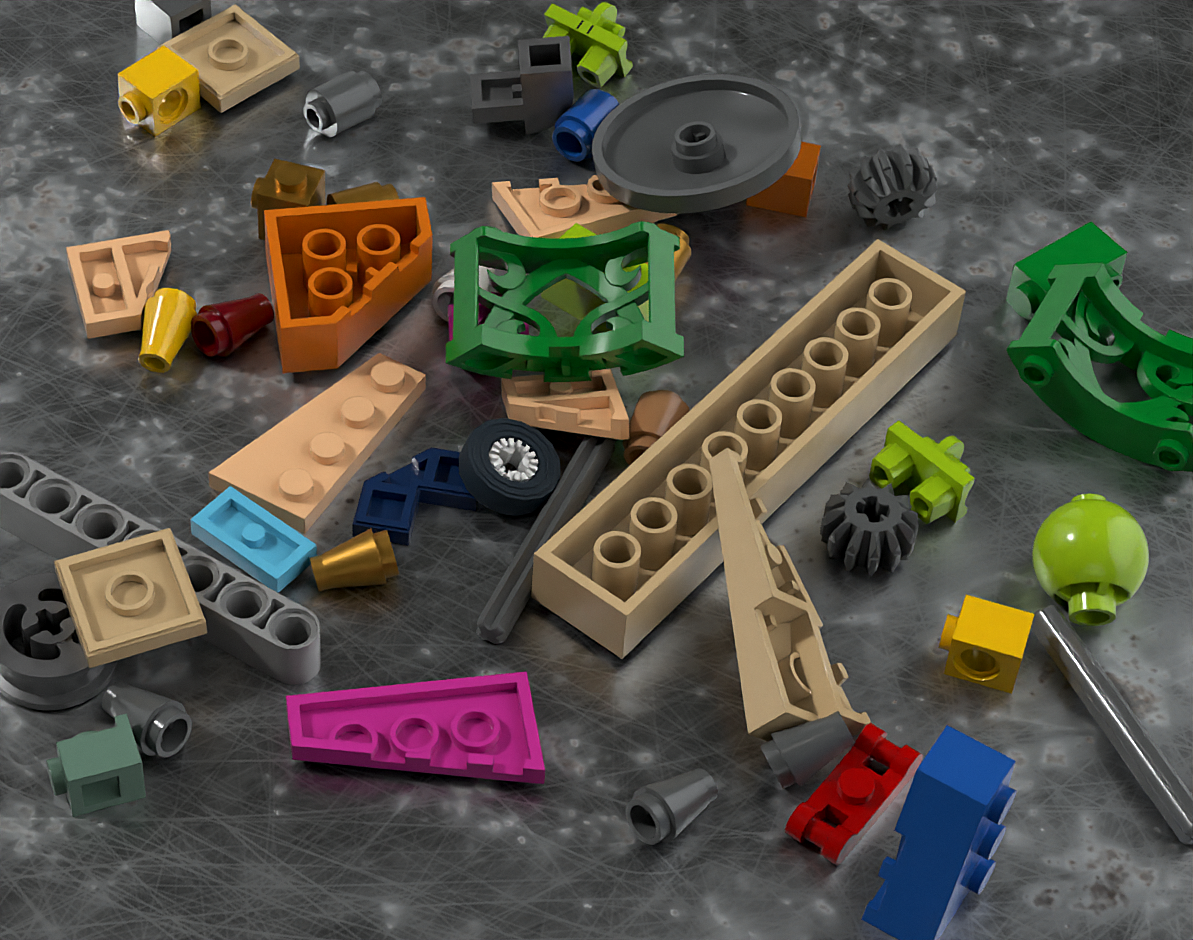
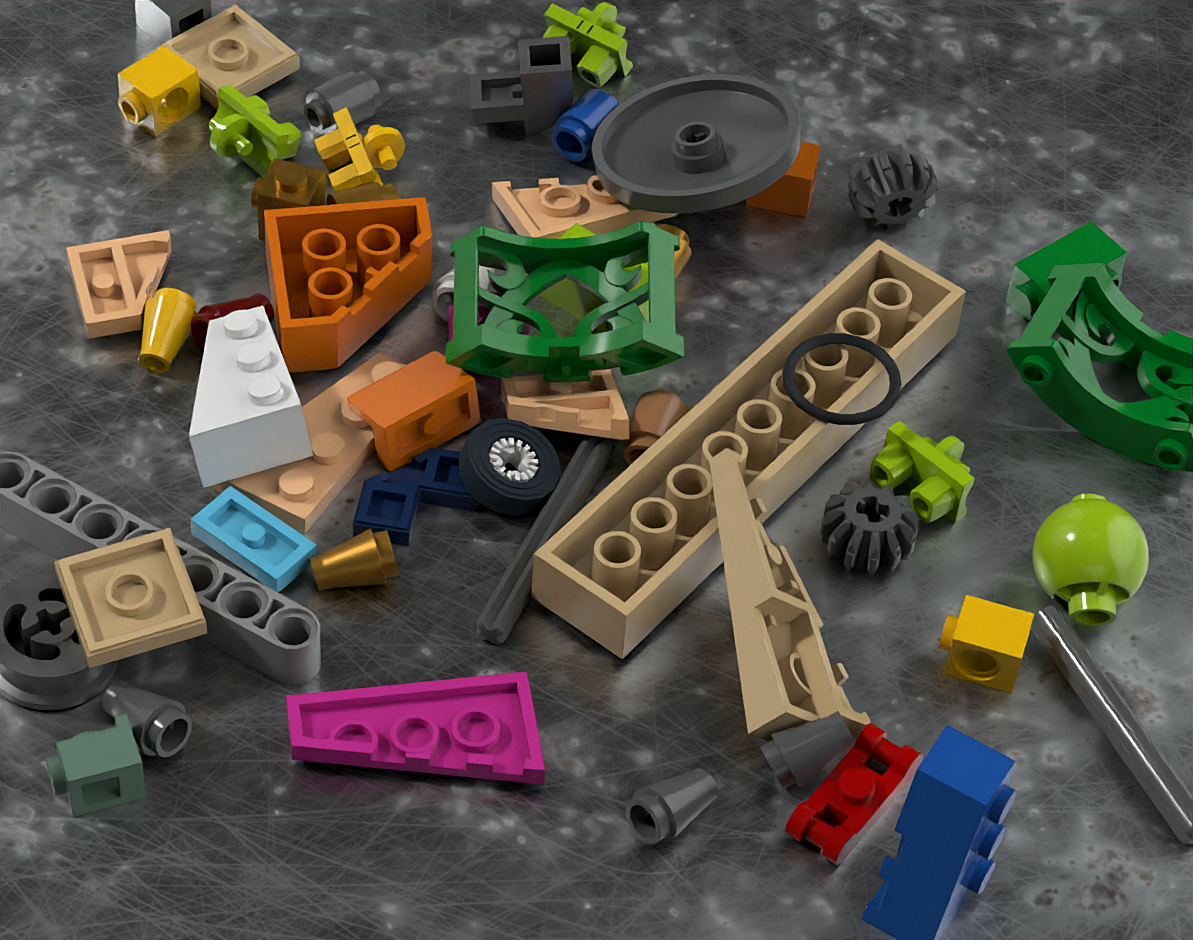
none -> white wedge [189,305,313,488]
none -> lime hips [207,85,302,178]
none -> yellow hips [314,107,406,192]
none -> orange panel [347,351,481,472]
none -> black tyre [782,333,902,425]

